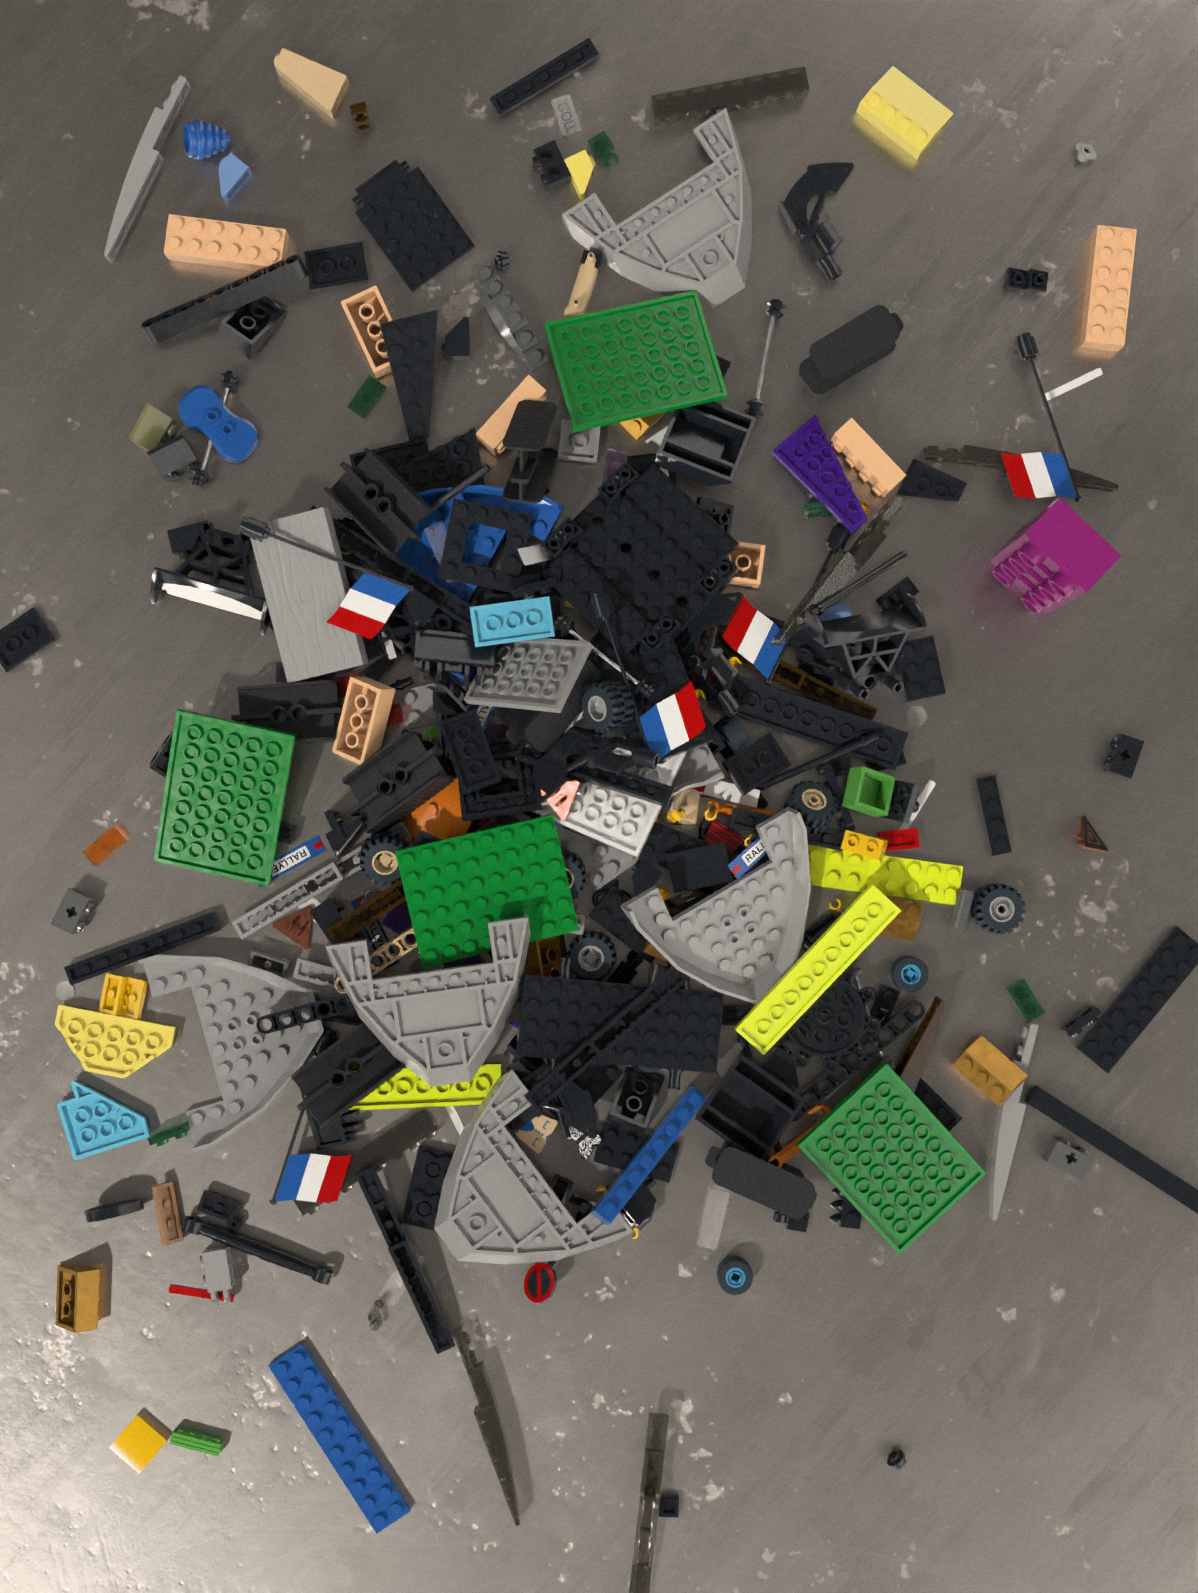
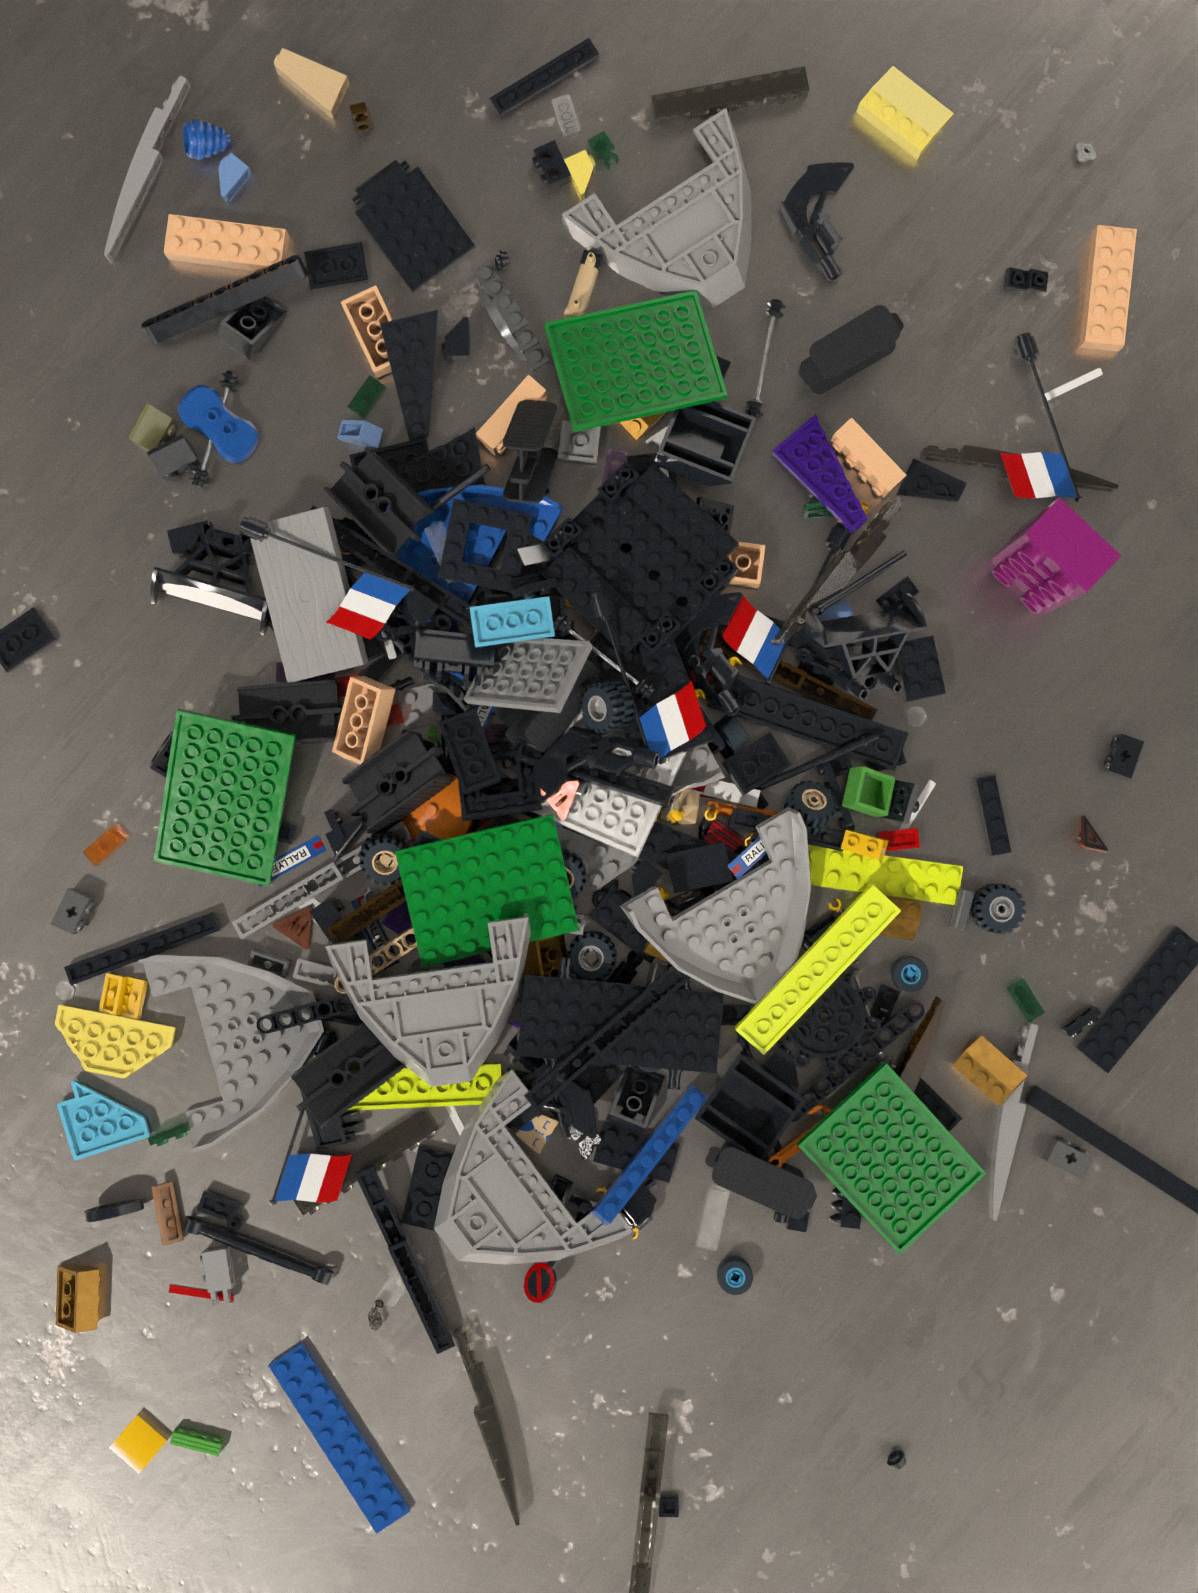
none -> medium blue slope [337,420,383,448]

